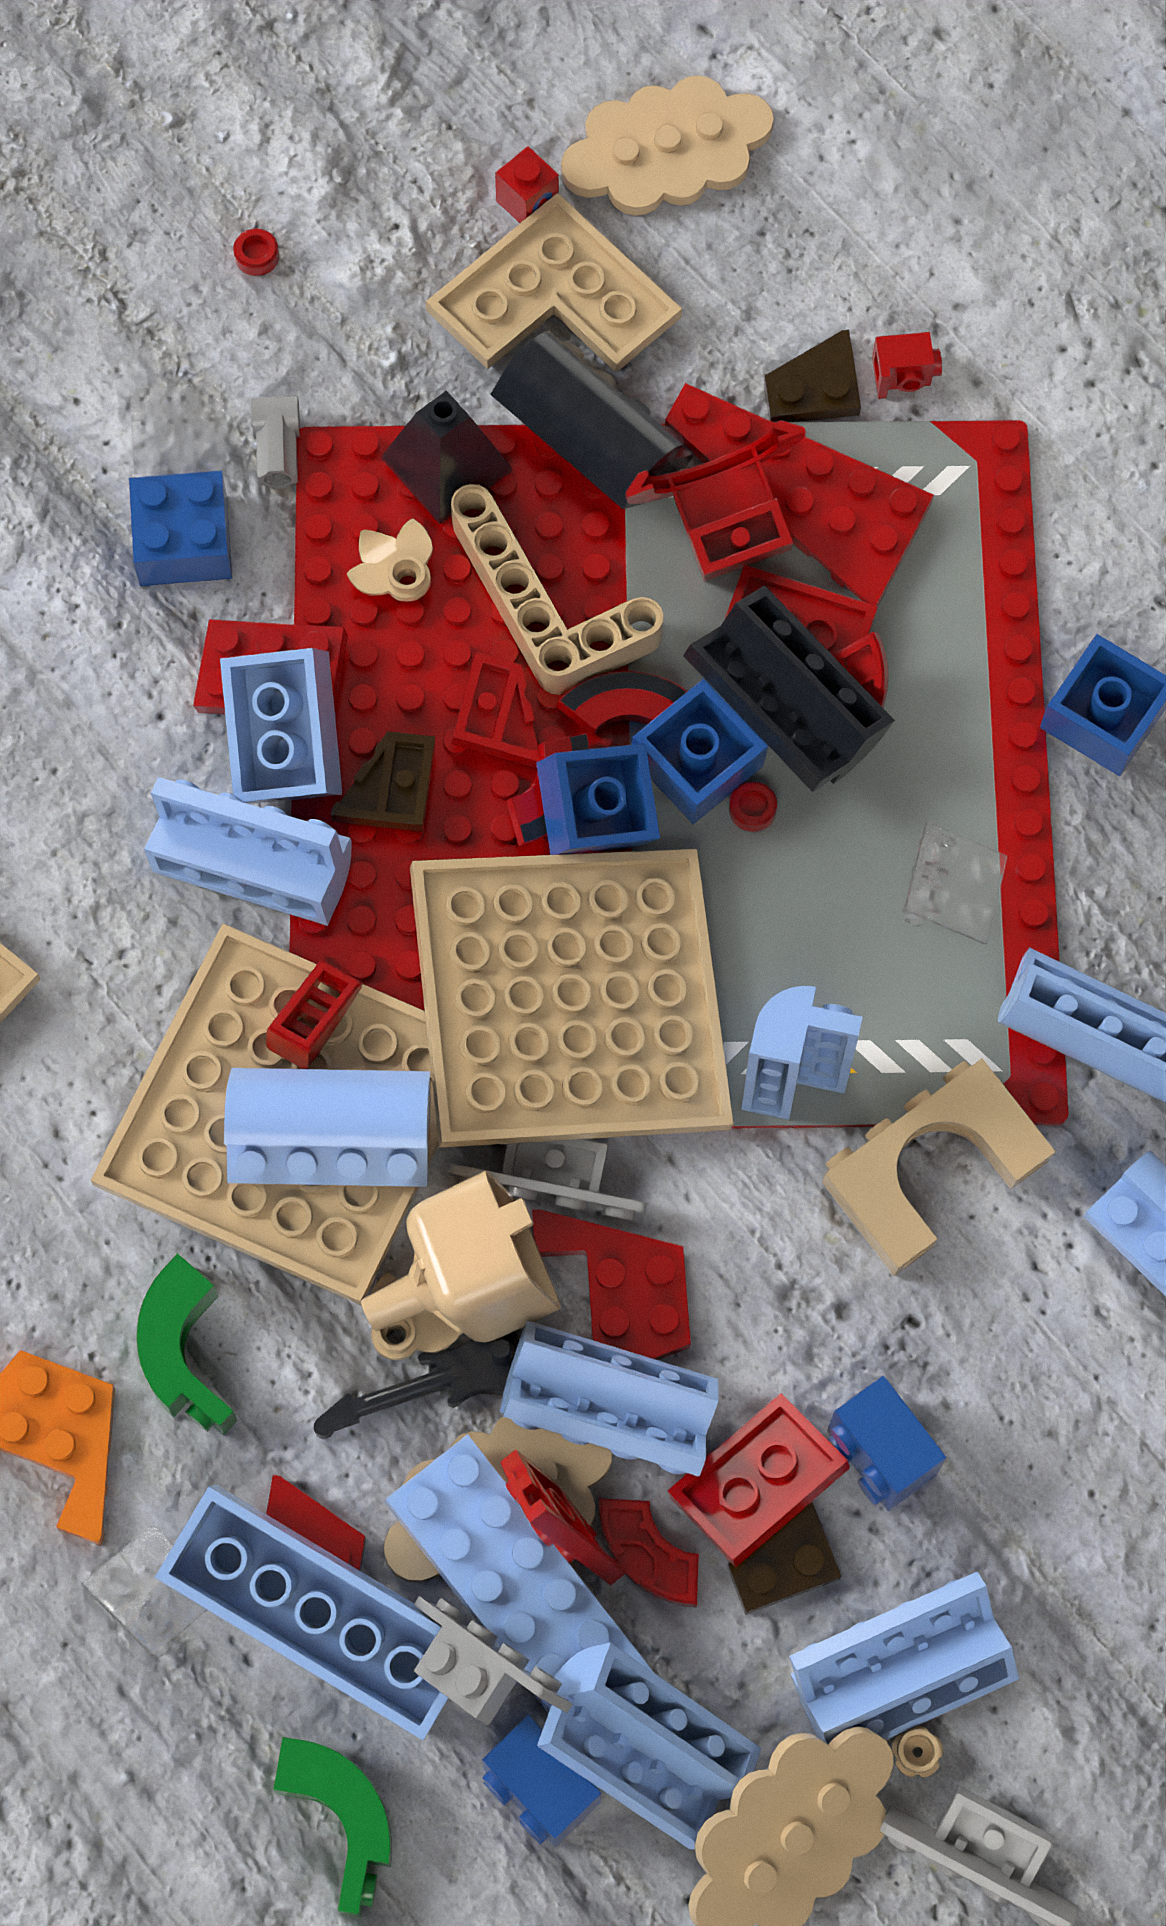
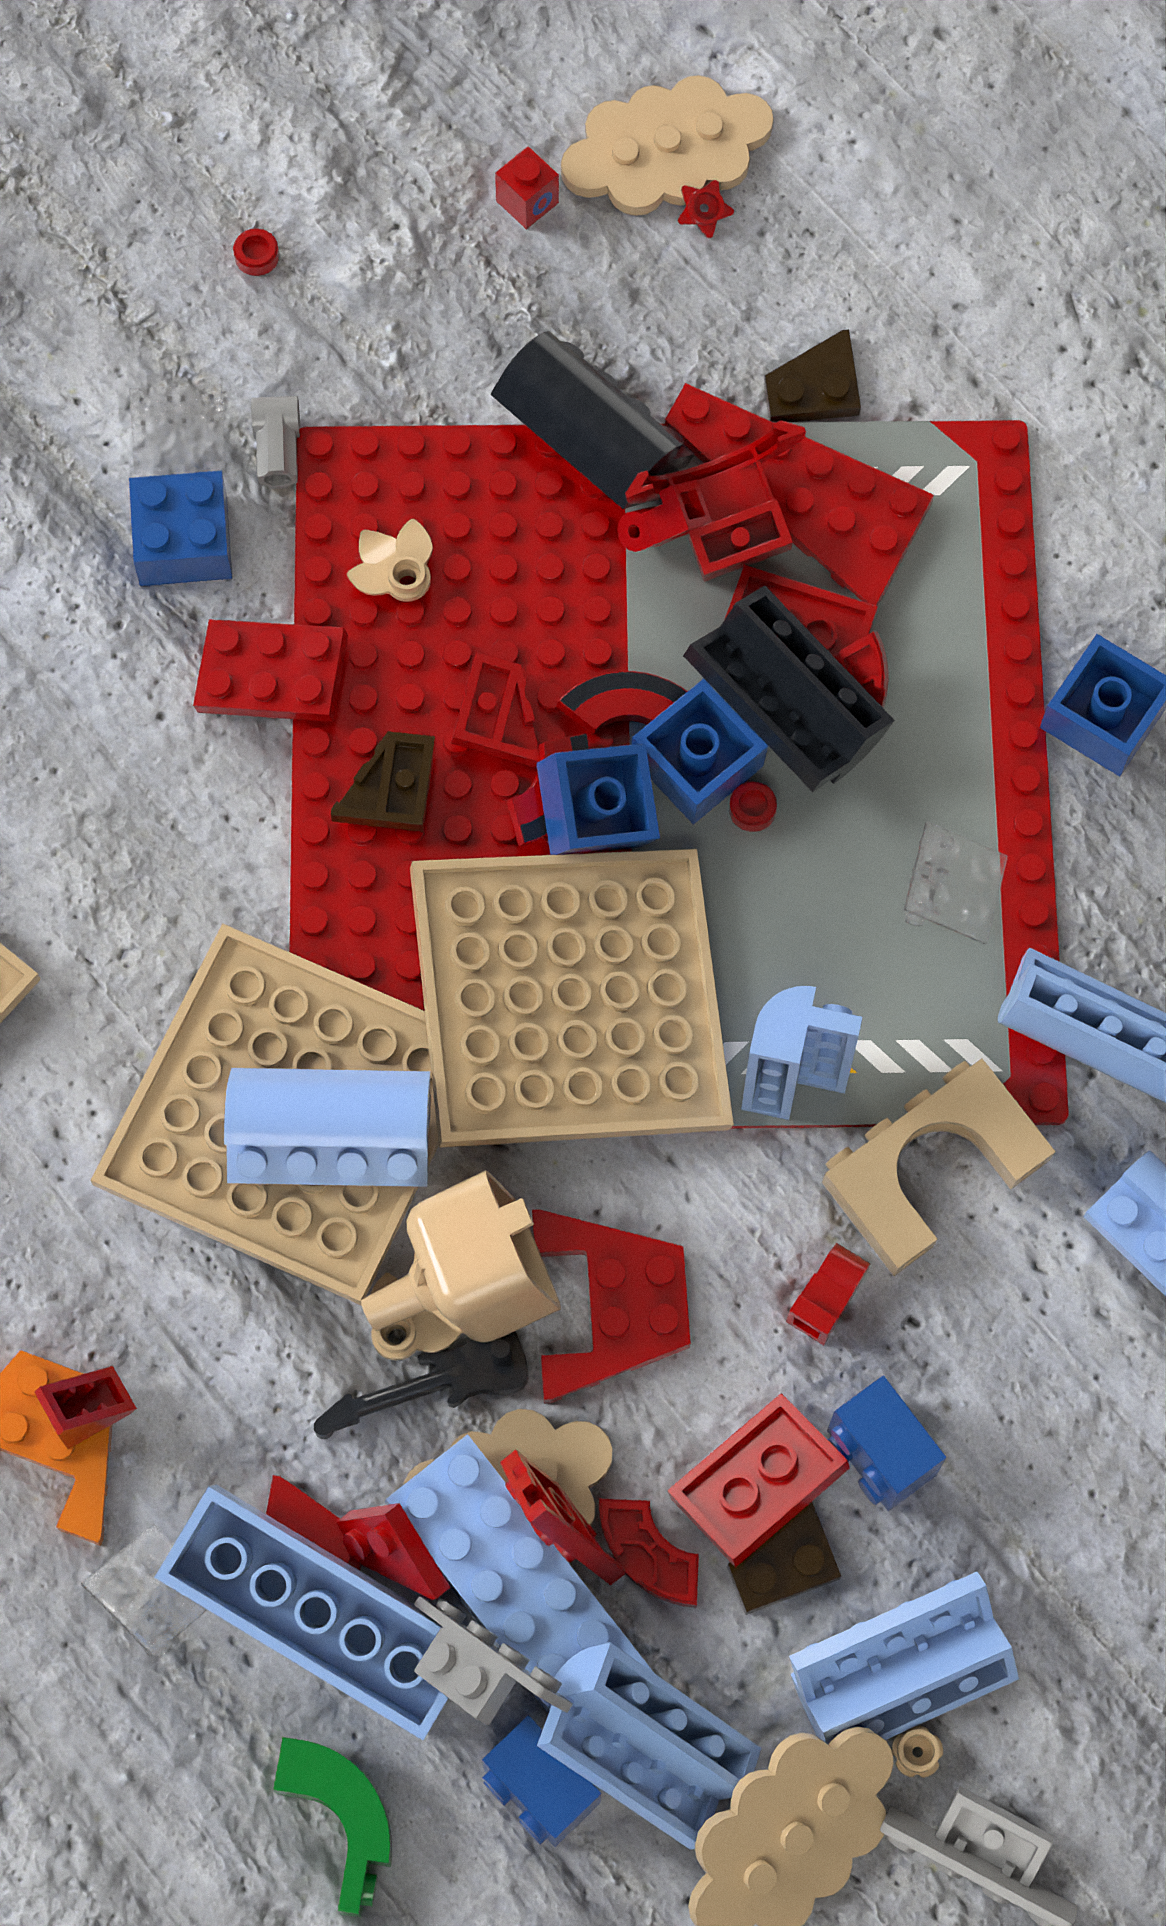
green arch [136,1253,238,1435] -> none
light blue brick [144,777,352,926] -> none
light blue brick [220,648,342,804] -> none
red slope [266,960,362,1069] -> none
black slope [382,390,512,524] -> none
tan plate [425,193,682,373] -> none
light grey bracket [449,1139,647,1220] -> none
tan beam [451,484,664,695] -> none
light blue brick [500,1320,719,1476] -> none
red brick [872,332,942,399] -> none
none -> red slope [34,1366,137,1449]
none -> red wing [336,1503,450,1600]
none -> red leg [617,479,712,552]
none -> red plate [678,180,734,238]
none -> red leg [786,1243,871,1346]

